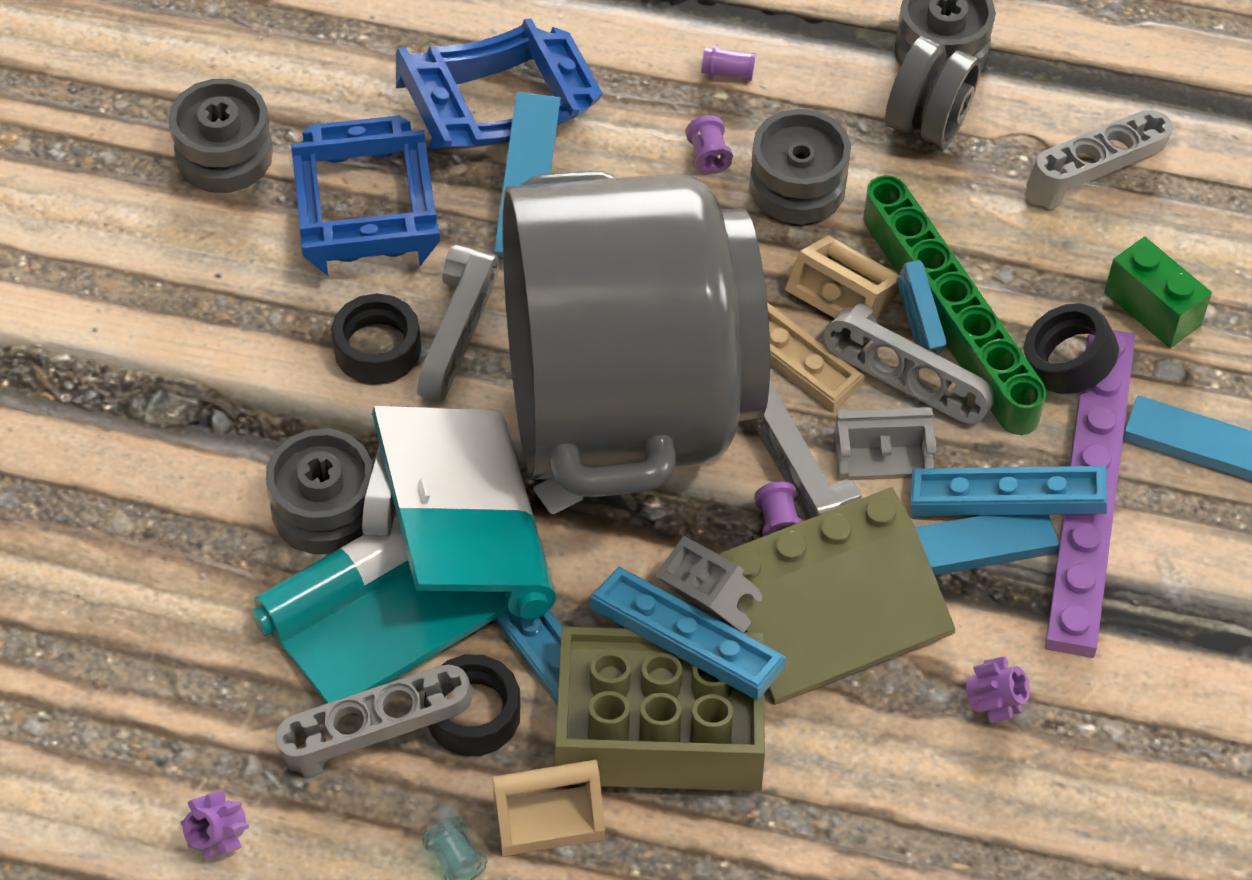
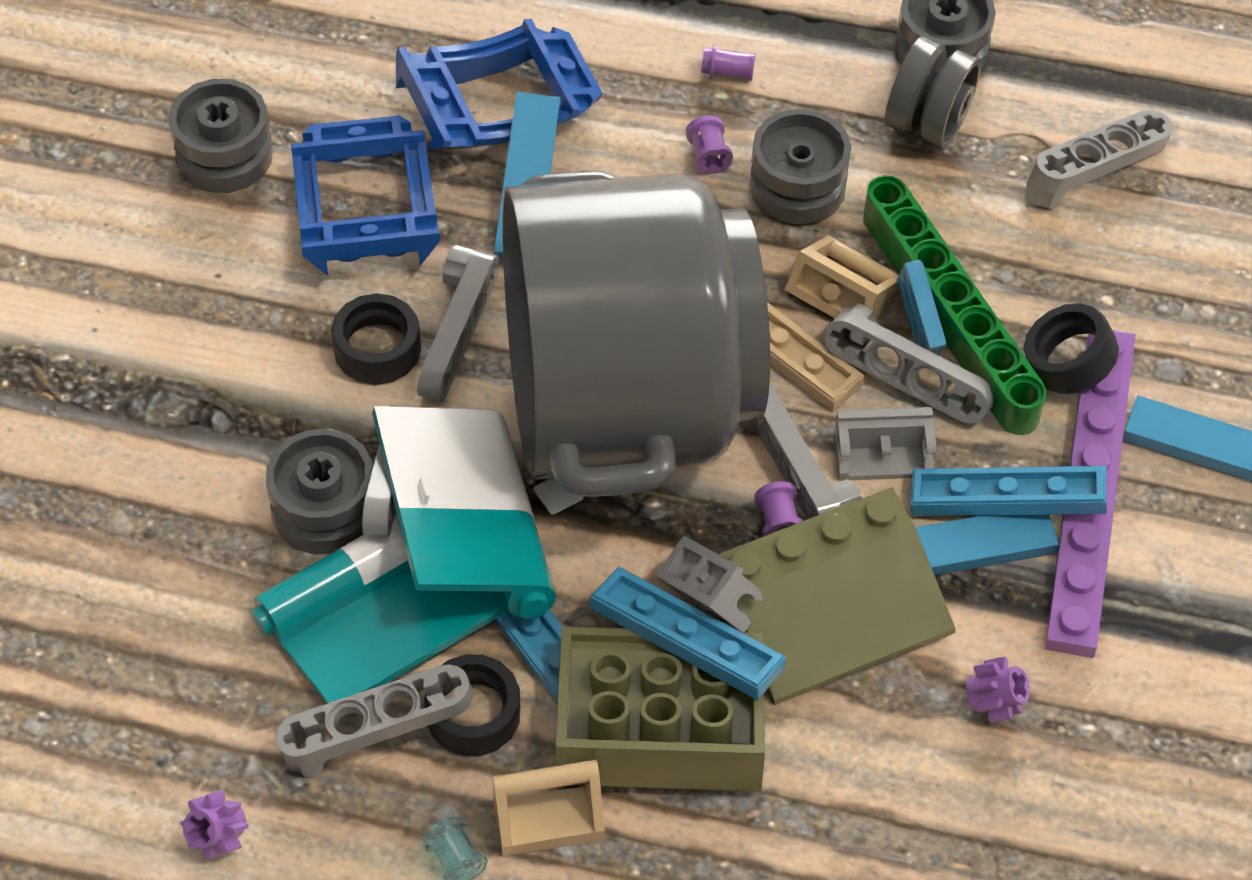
green brick [1104,236,1212,349] -> none

